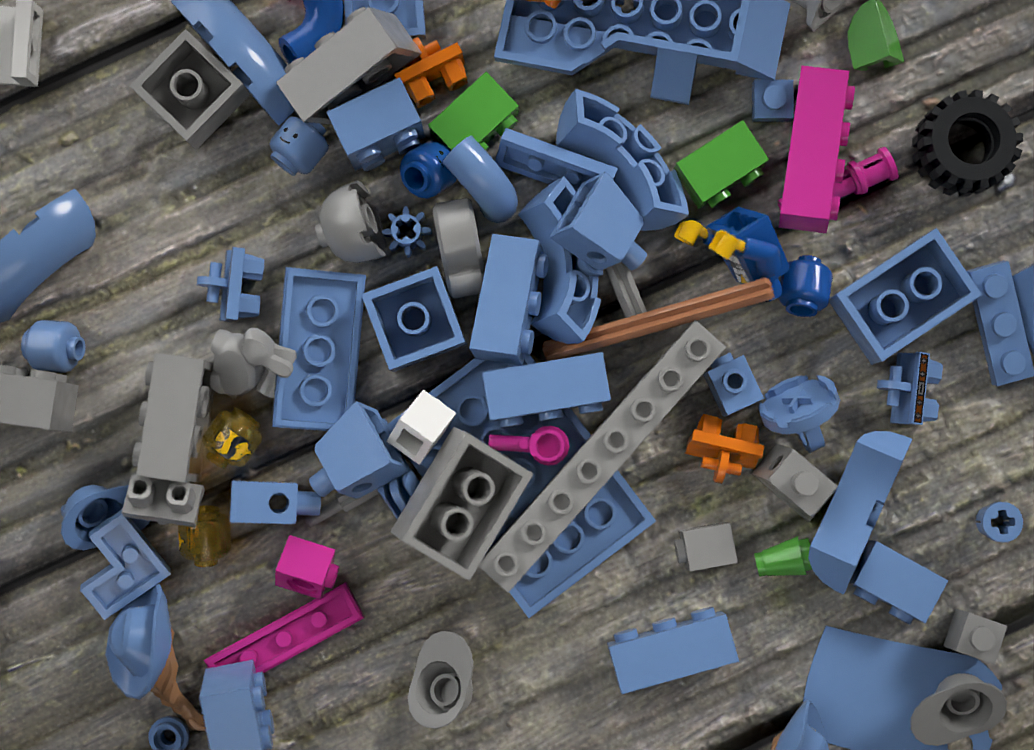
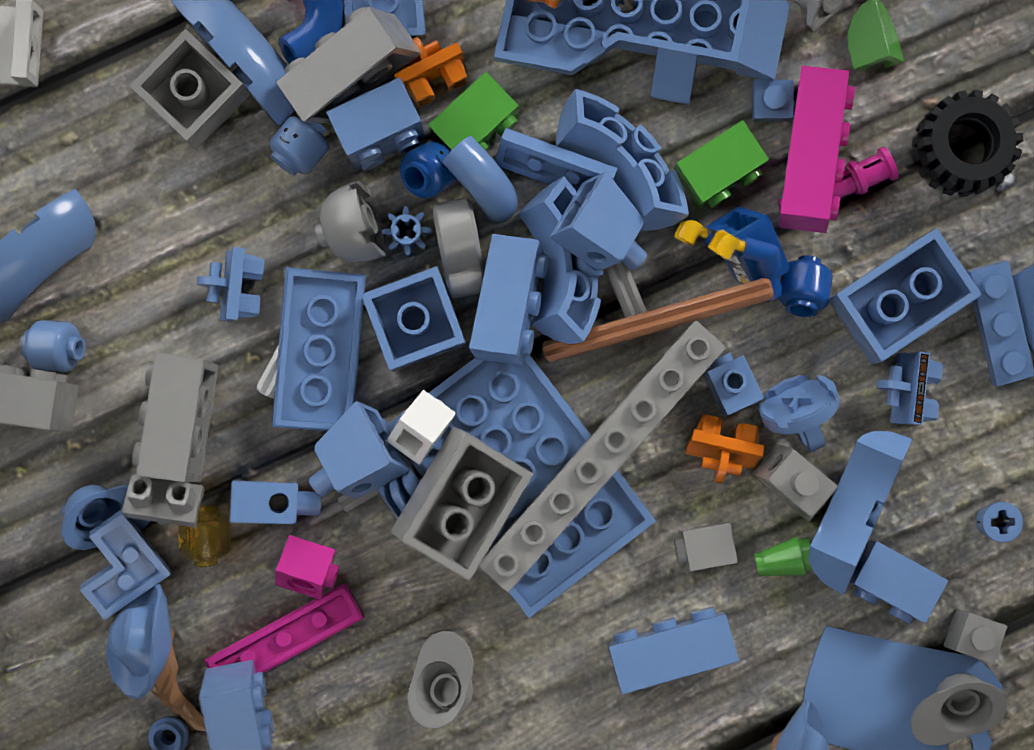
clear yellow head [202,408,262,469] -> none
light grey animal [210,328,297,400] -> none
medium blue brick [482,352,611,428] -> none
dark pink plate [488,425,570,466] -> none

